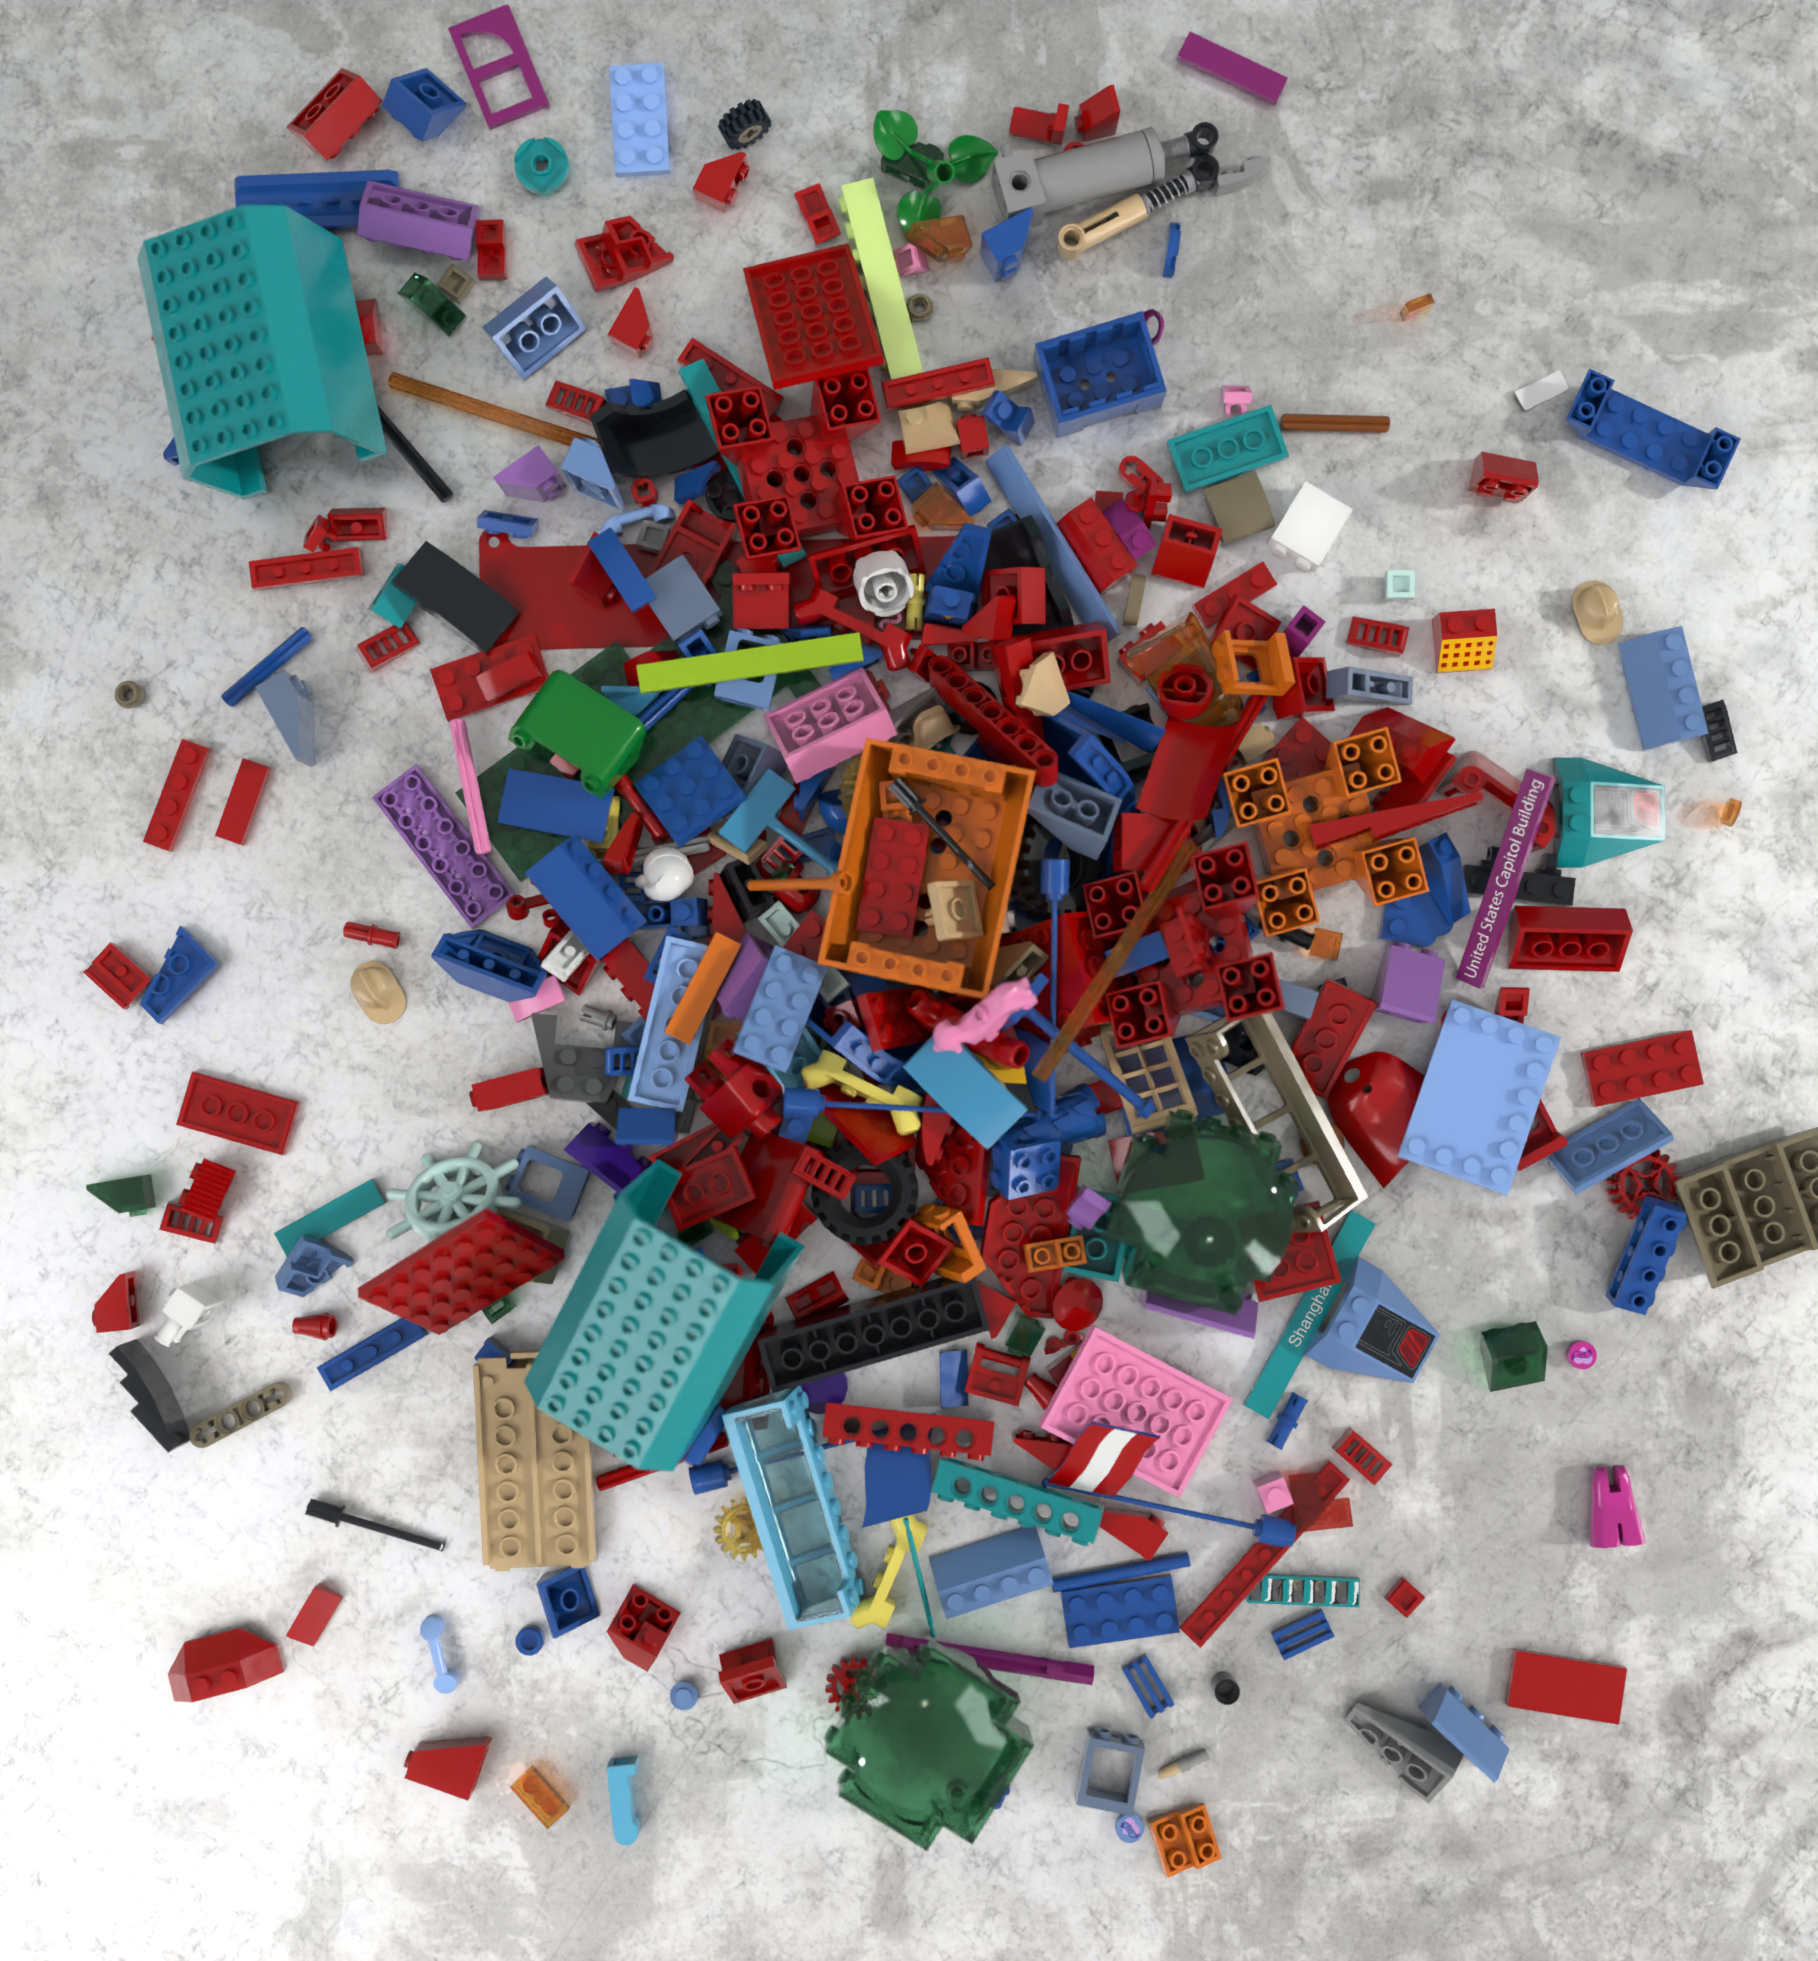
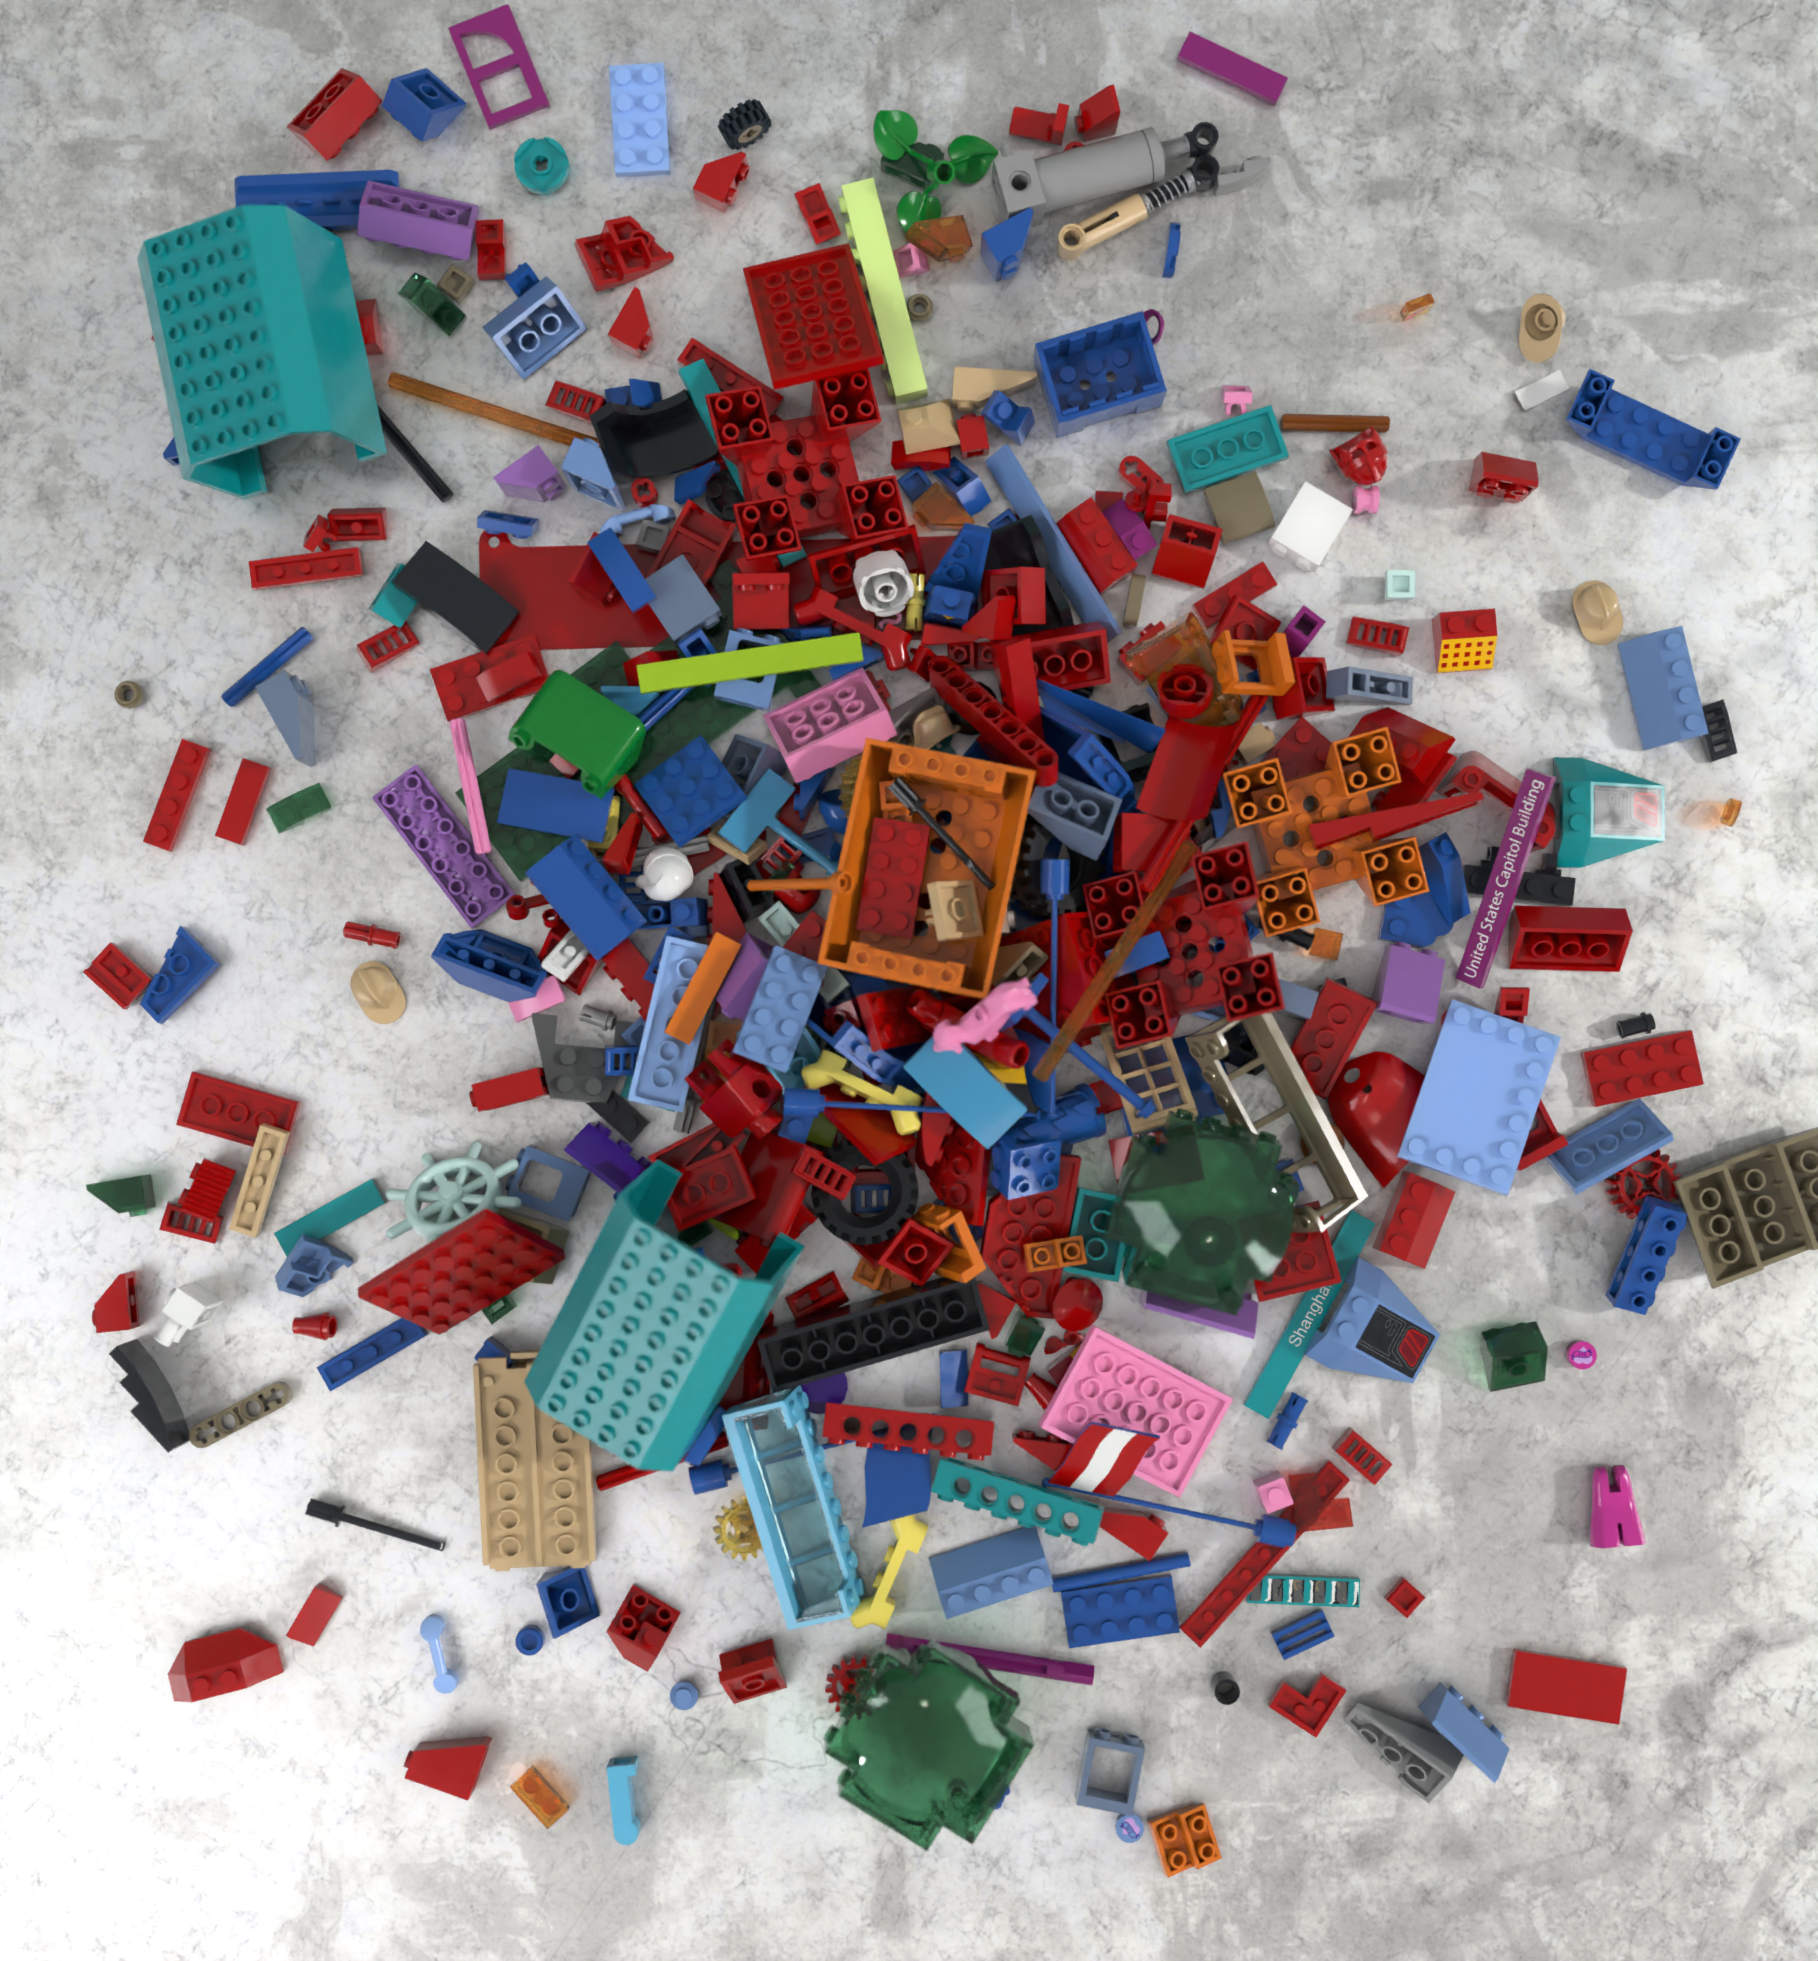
blue slope [616,1108,677,1145] -> none
red tile [881,357,995,412] -> none
teal piece [903,1517,937,1638] -> none
tan slope [1016,652,1070,716] -> none
medium lavender arch [1065,1184,1111,1230] -> none
blue tile [1121,1653,1175,1719] -> none
light grey piece [1158,1749,1210,1779] -> none
red bracket [1159,906,1212,979] -> none
none -> tan plate [229,1123,290,1238]
none -> clear green slope [266,783,331,834]
none -> blue tile [505,262,540,298]
none -> red plate [1267,1672,1347,1738]
none -> red helmet [1329,426,1388,486]
none -> bright pink wheel [1352,486,1379,514]
none -> red slope [1372,1171,1455,1269]
none -> tan piece [1519,294,1566,363]
none -> black pin [1616,1012,1656,1039]

